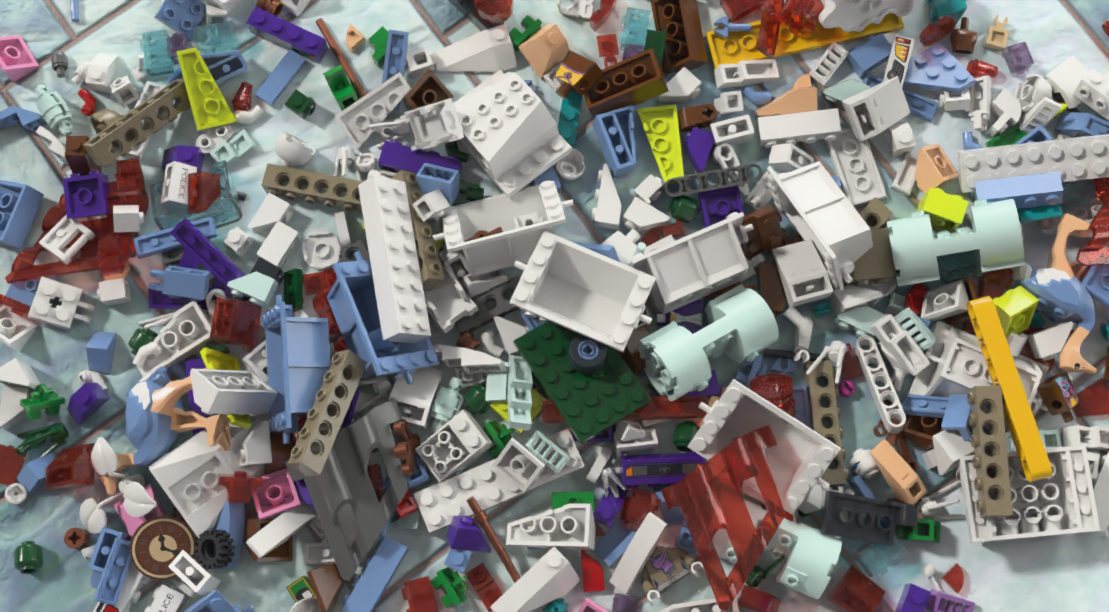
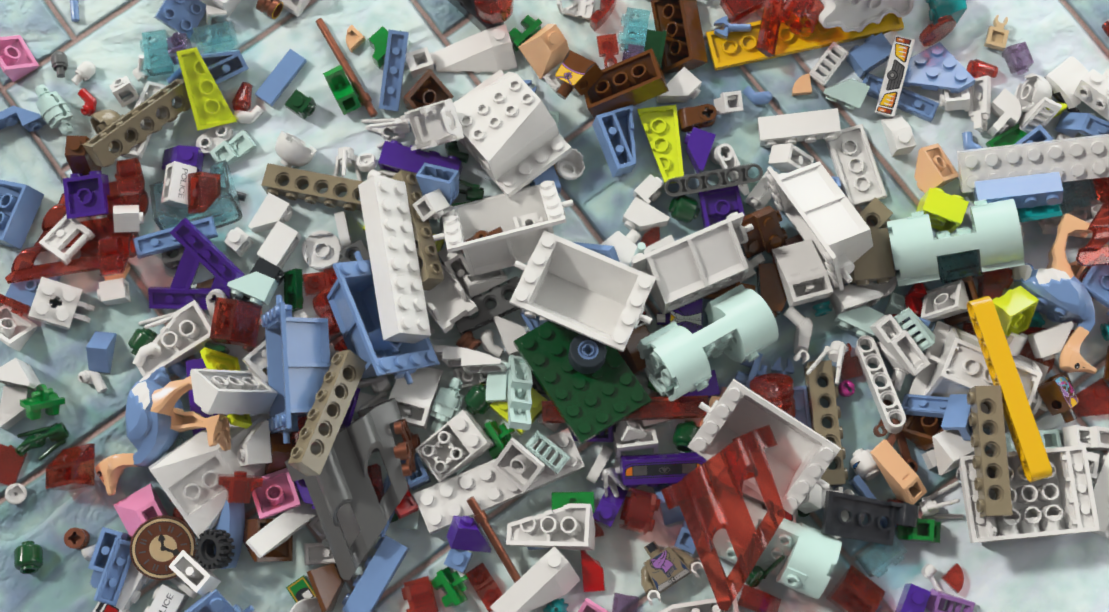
medium blue slope [17,453,64,495] -> none
white slope [36,126,69,165] -> none
dark purple slope [67,383,110,425] -> none
white plant [79,437,158,533] -> none
white slope [85,53,119,93] -> none
medium blue hinge [149,265,210,302] -> none
dark purple brick [246,7,328,64] -> none
white wing [334,72,411,150] -> none
teal plate [558,92,583,147] -> none
white slope [591,164,622,230] -> none
medium blue panel [592,520,636,567] -> none
white slope [609,512,667,594] -> none
clear red bush [660,219,685,238] -> none
white slope [710,114,754,145] -> none
white slope [714,59,779,89] -> none
light nougat slope [755,86,818,117] -> none
black bar [763,349,825,361] -> none
white slope [842,76,911,141] -> none
white tile [890,152,917,196] -> none
reddish brown piece [950,17,978,54] -> none

